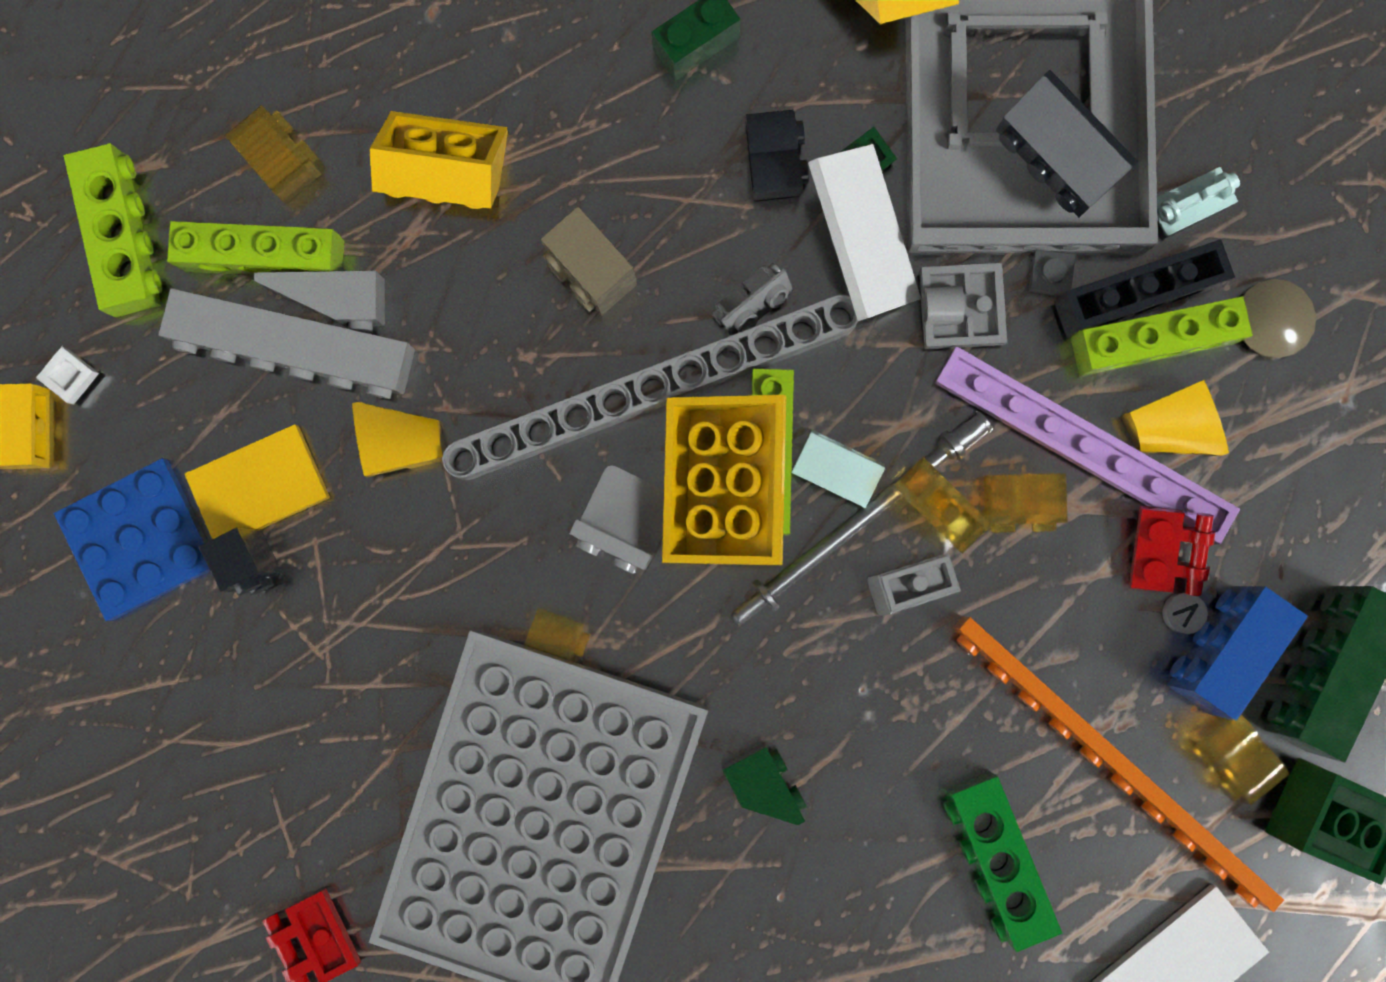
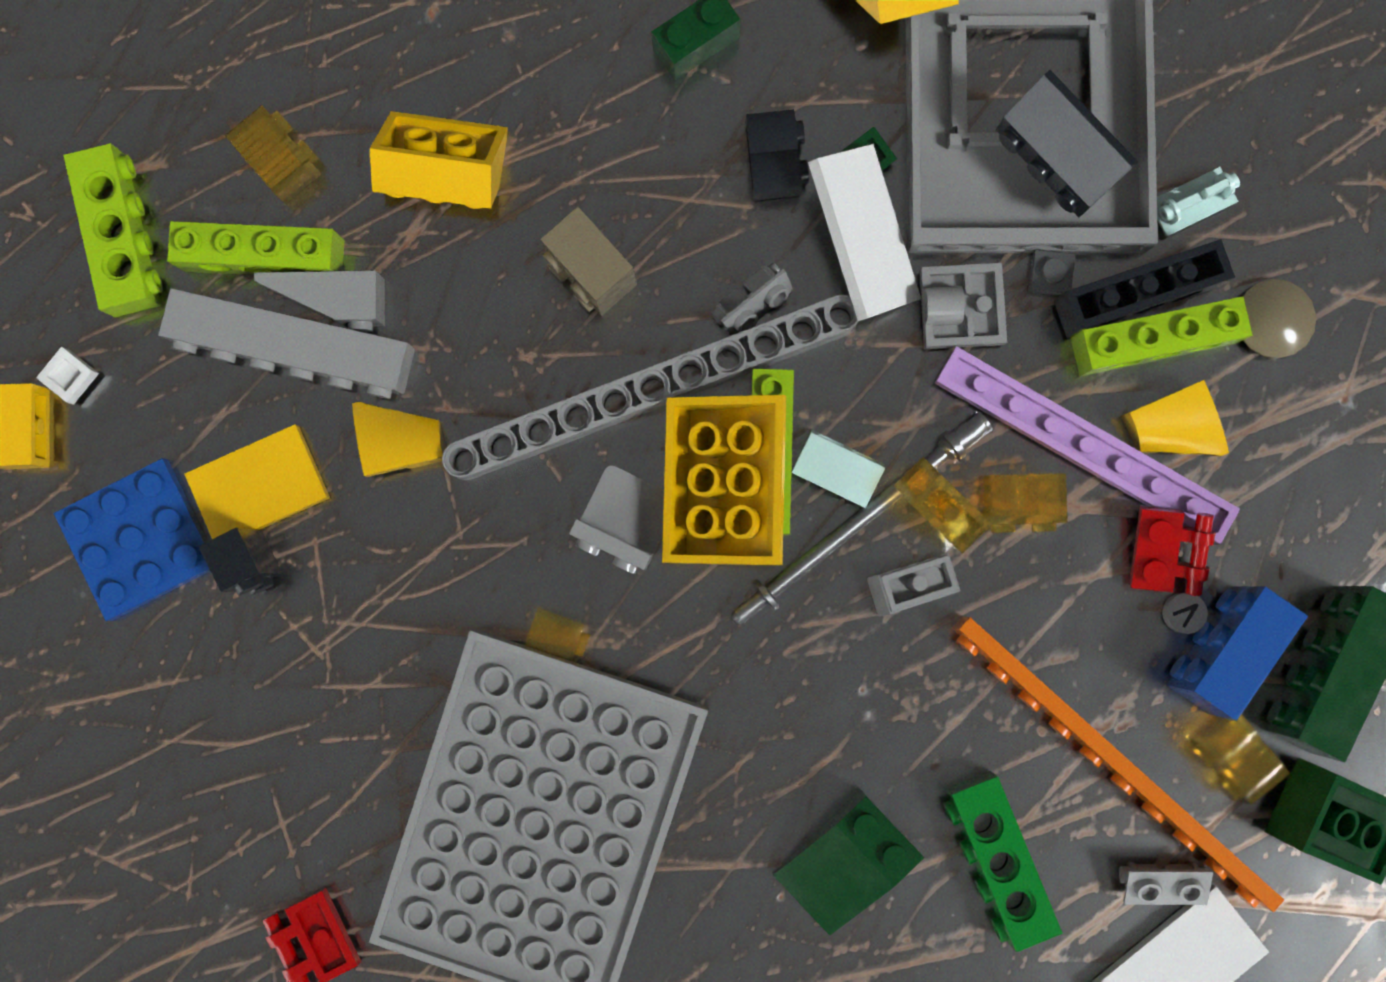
dark green slope [722,742,807,825] -> none
none -> dark green slope [773,789,924,936]
none -> light grey hinge [1119,862,1213,905]

